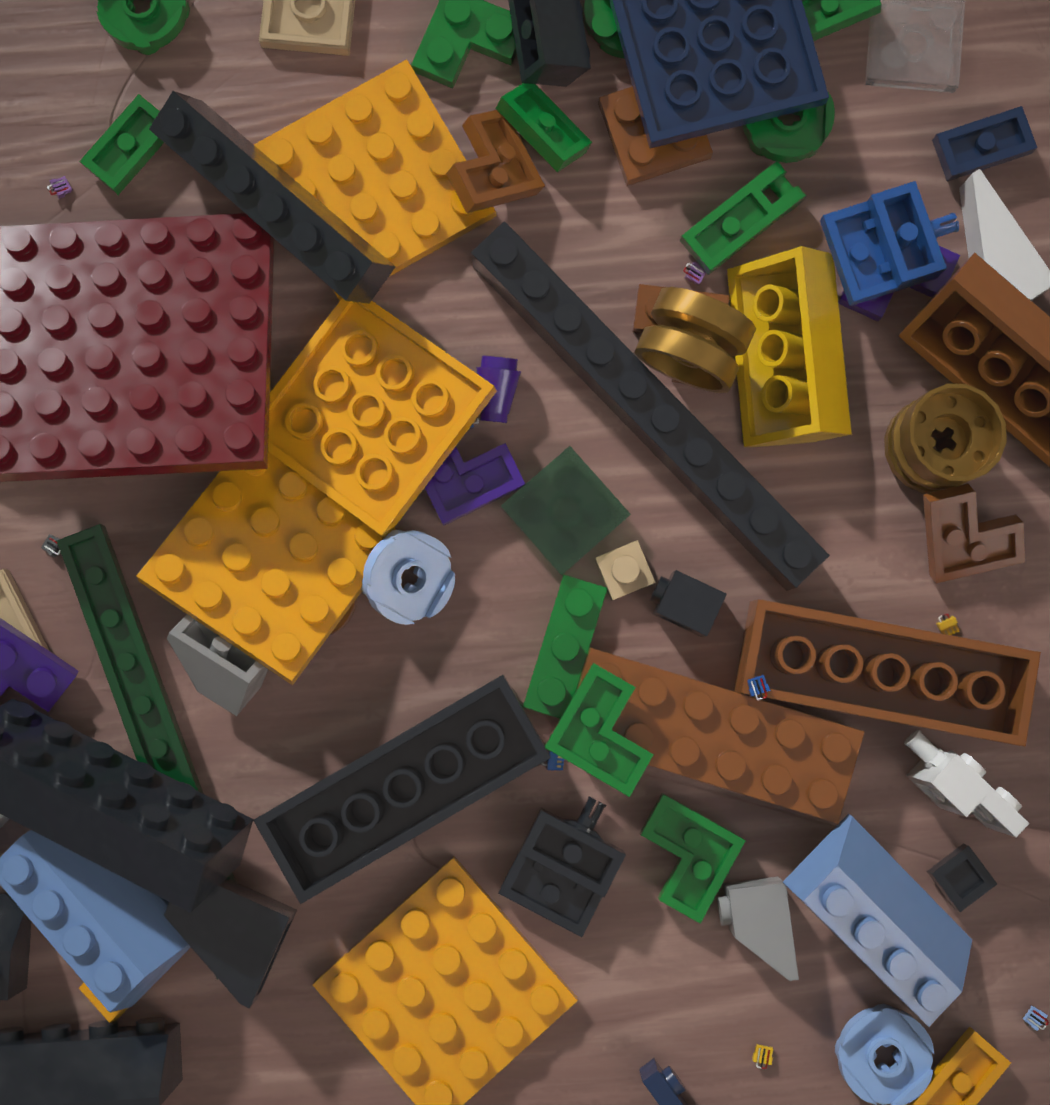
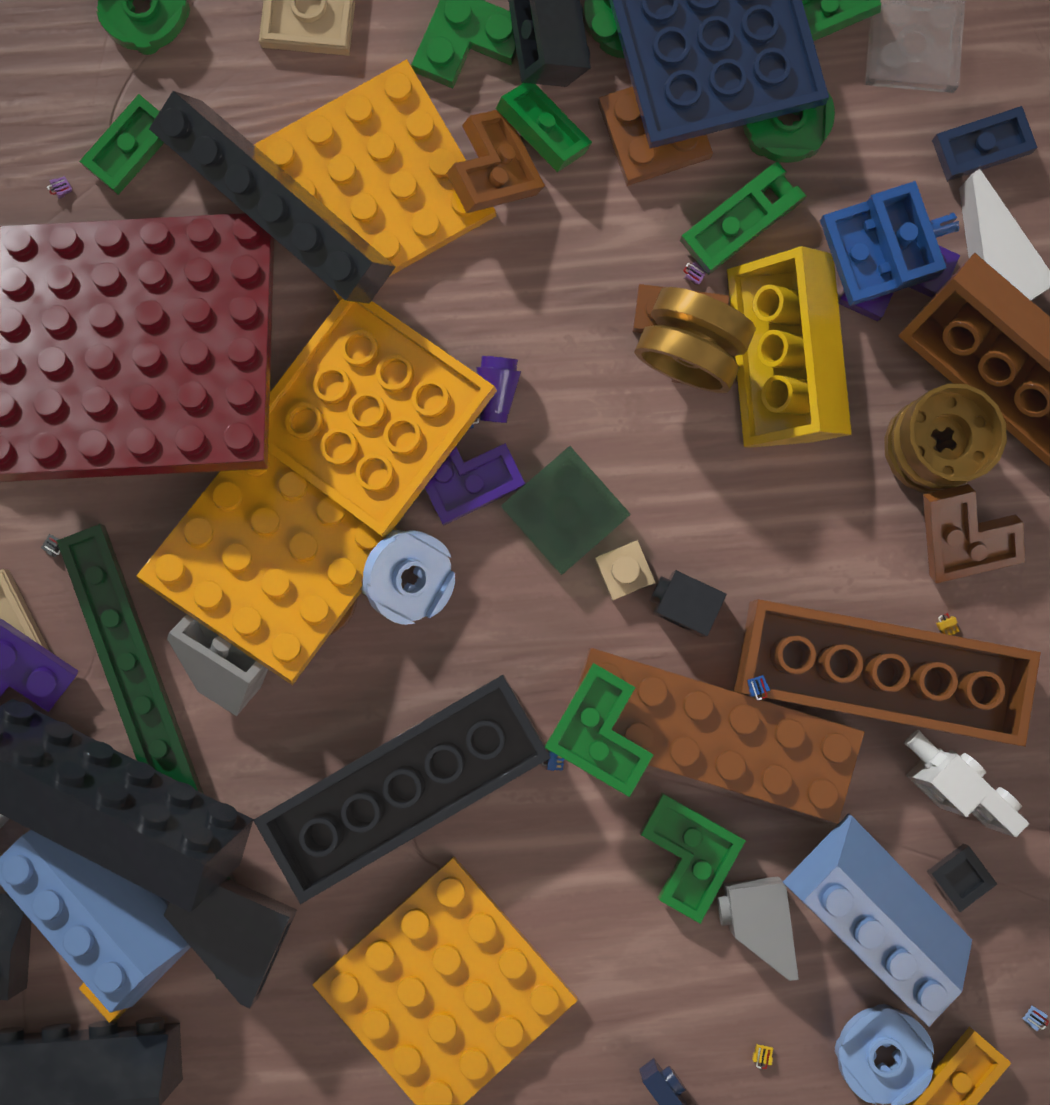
black brick [471,221,830,591] -> none
black plate [498,796,626,937] -> none
green plate [523,575,607,719] -> none

